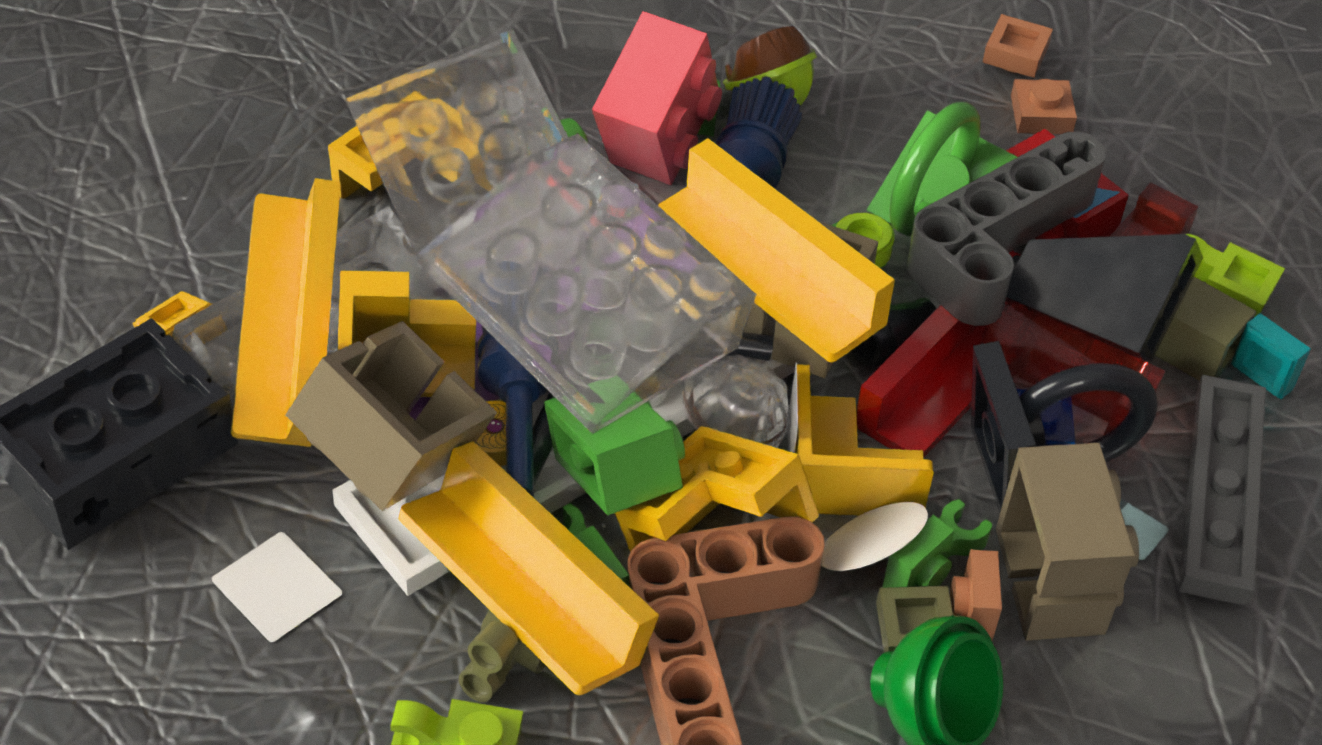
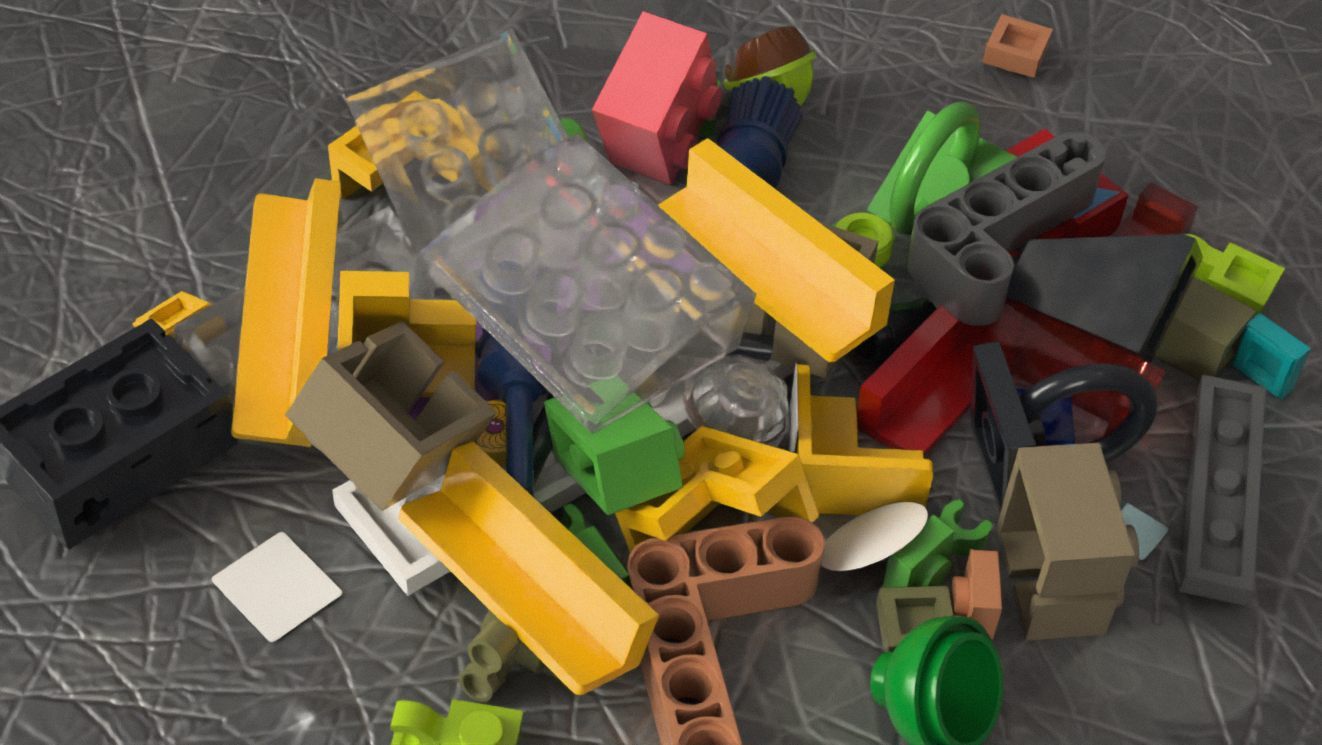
nougat plate [1011,79,1077,134] -> none

